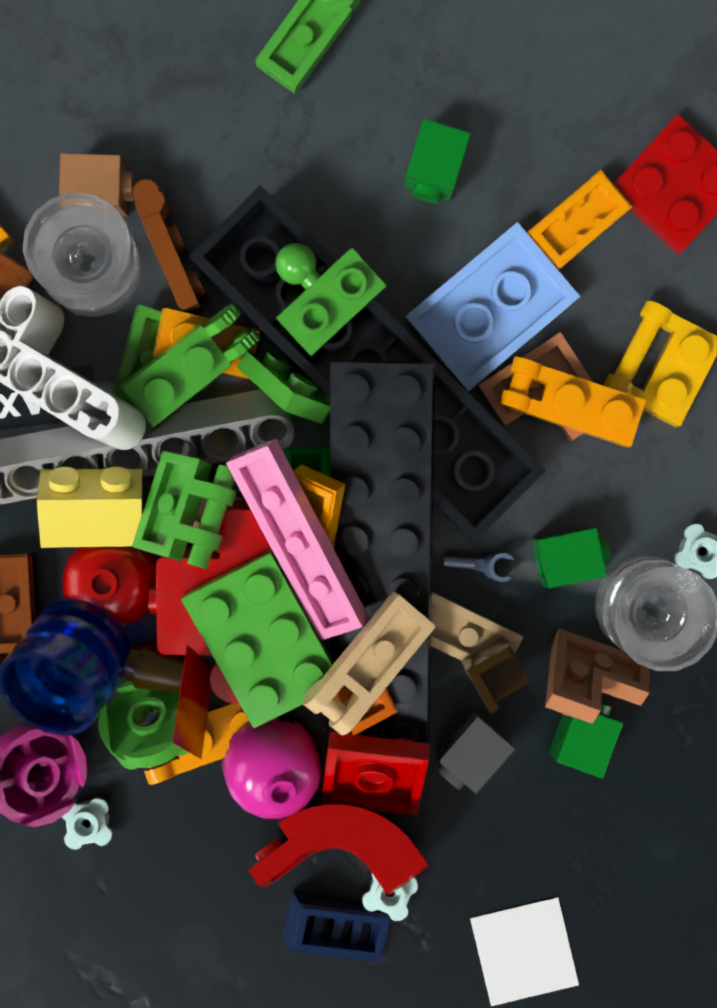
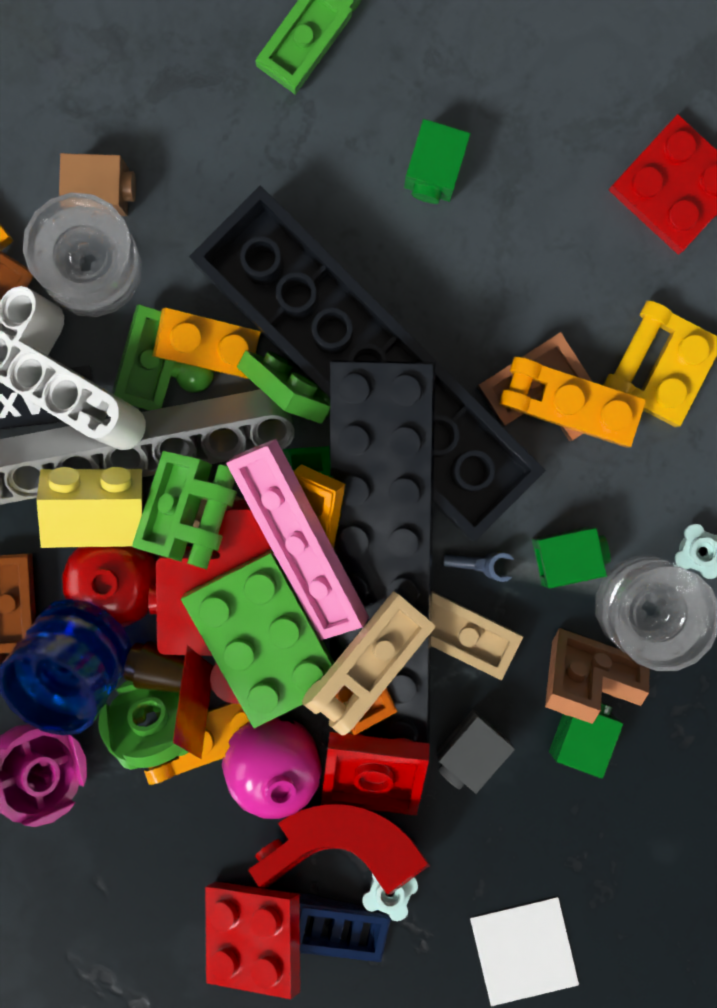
light aqua plate [62,797,113,850] -> none
bright green hinge [120,303,260,427] -> none
dark orange hinge [131,178,206,315] -> none
bright green plate [276,243,386,356] -> none
light blue plate [405,222,580,392] -> none
dark brown panel [462,637,530,714] -> none
light orange plate [527,170,632,270] -> none
none -> red plate [205,881,300,1000]

